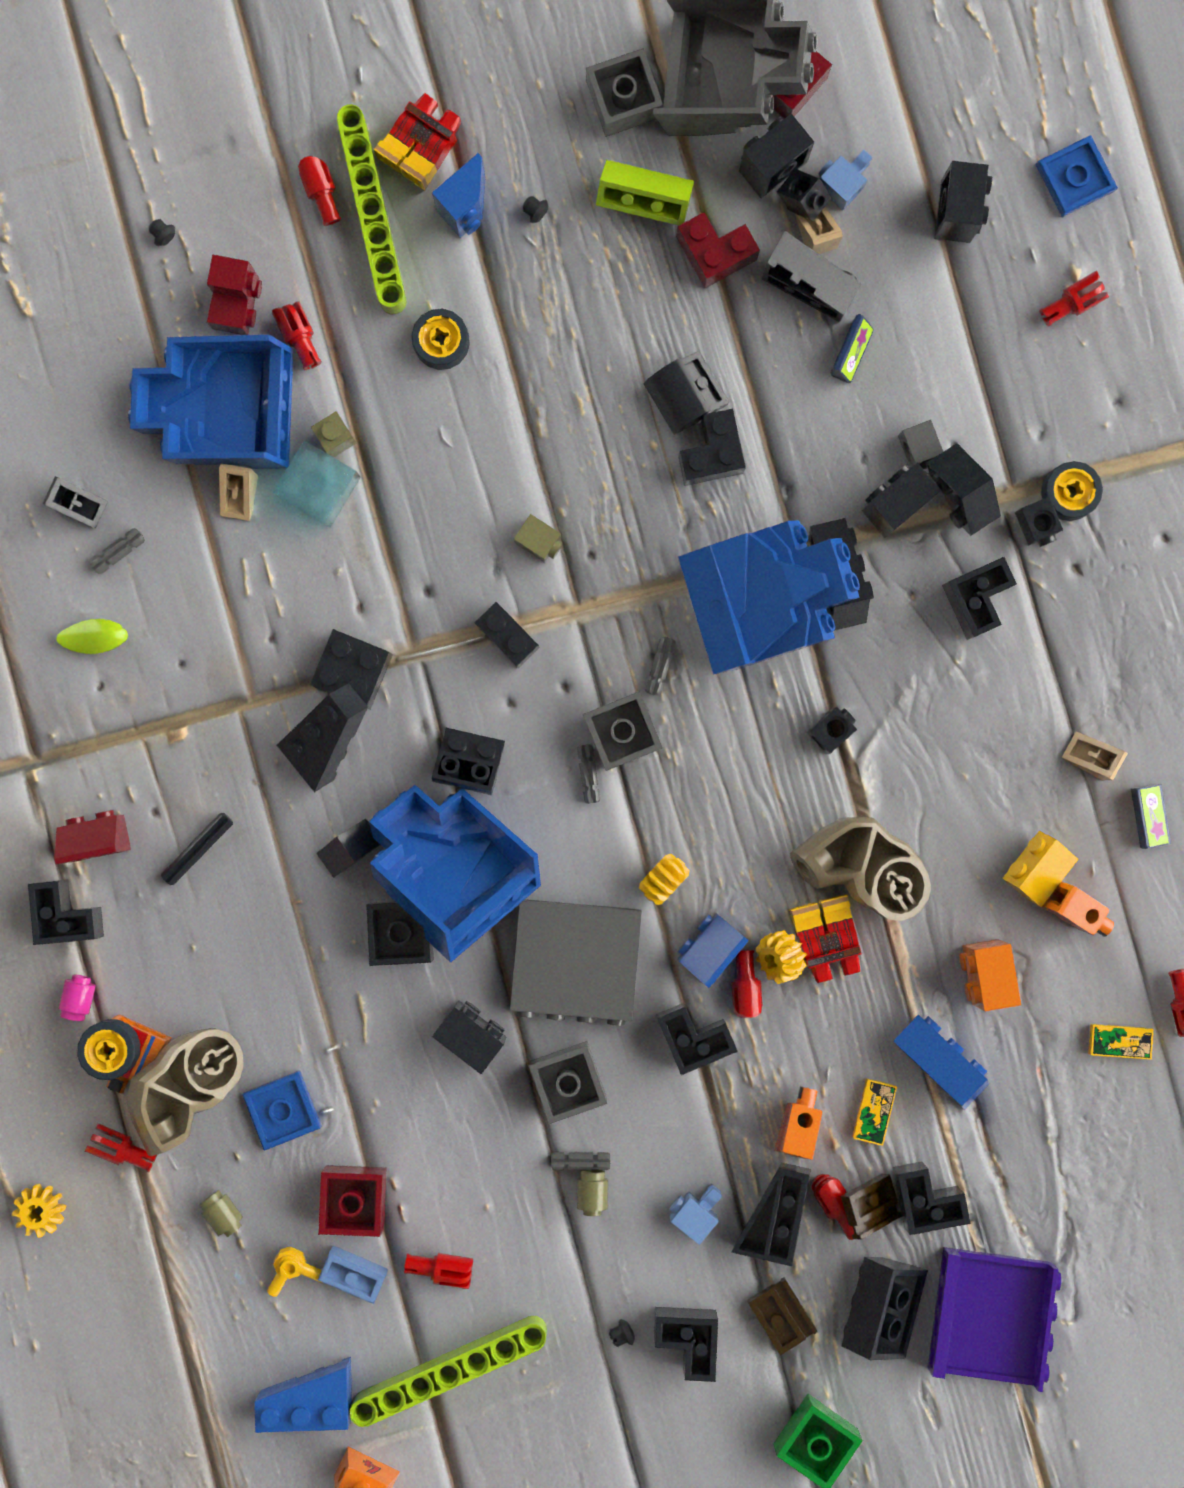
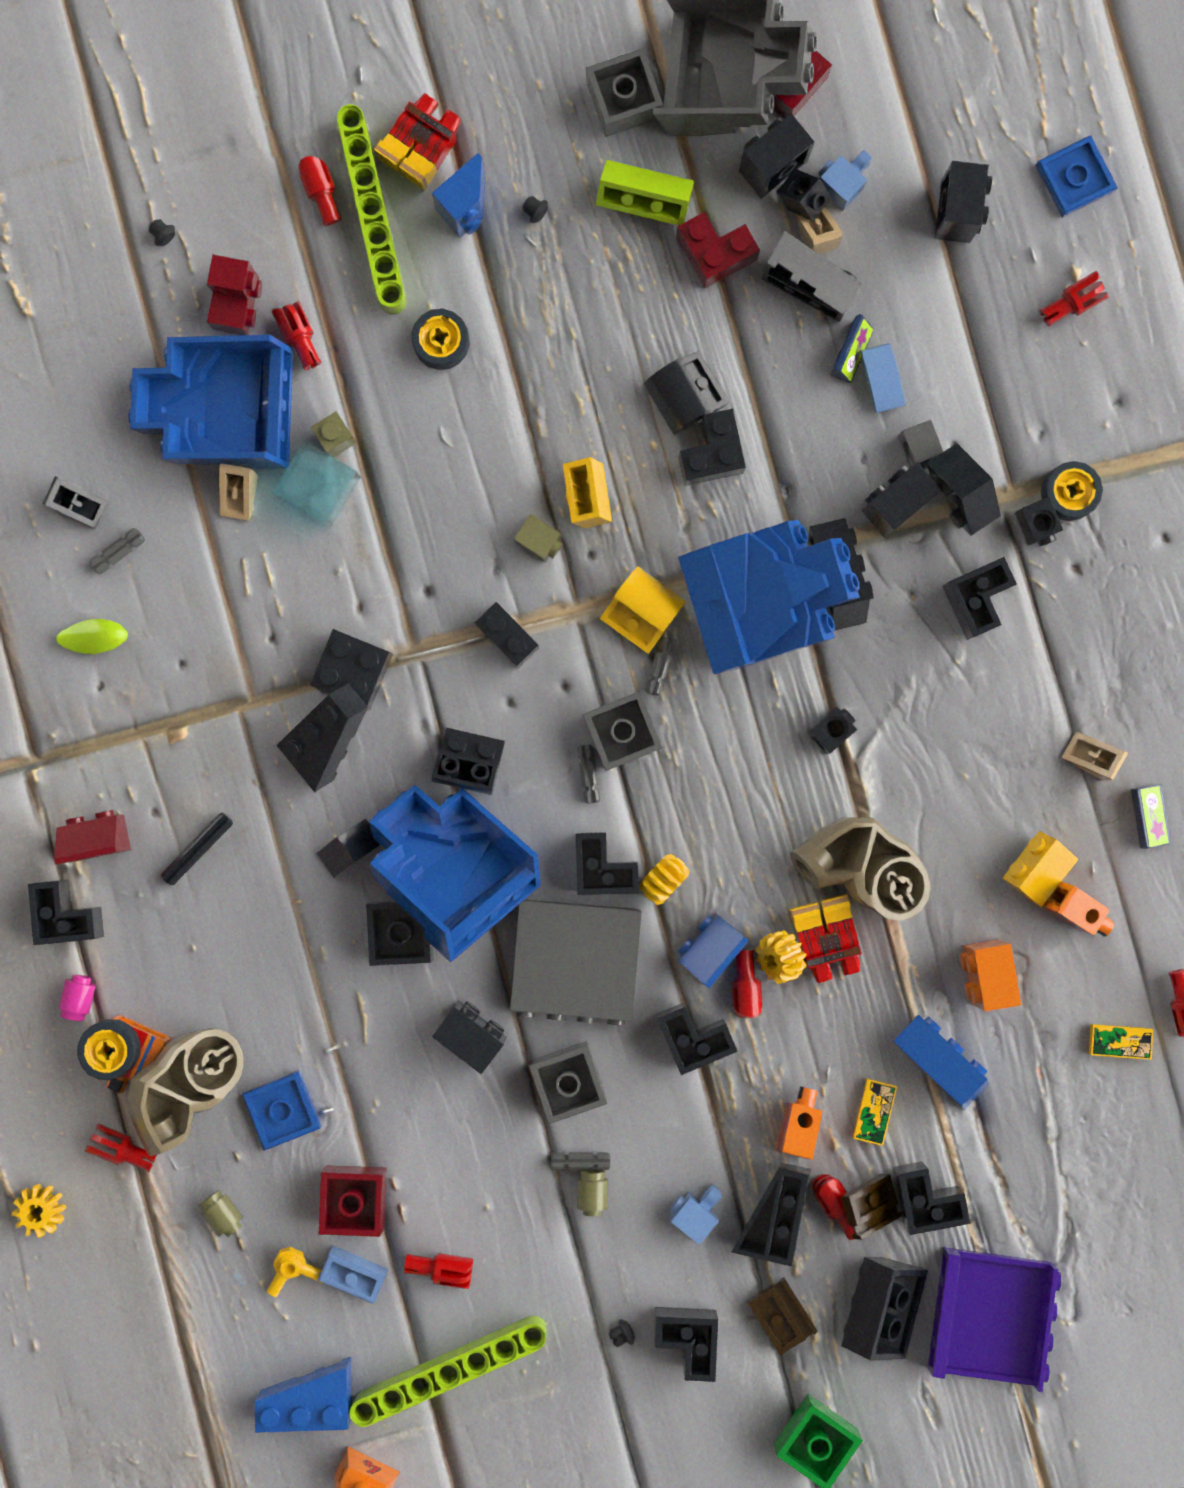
none -> yellow brick [562,457,612,529]
none -> black brick [576,832,639,895]
none -> yellow brick [600,567,687,654]
none -> medium blue slope [860,343,906,413]

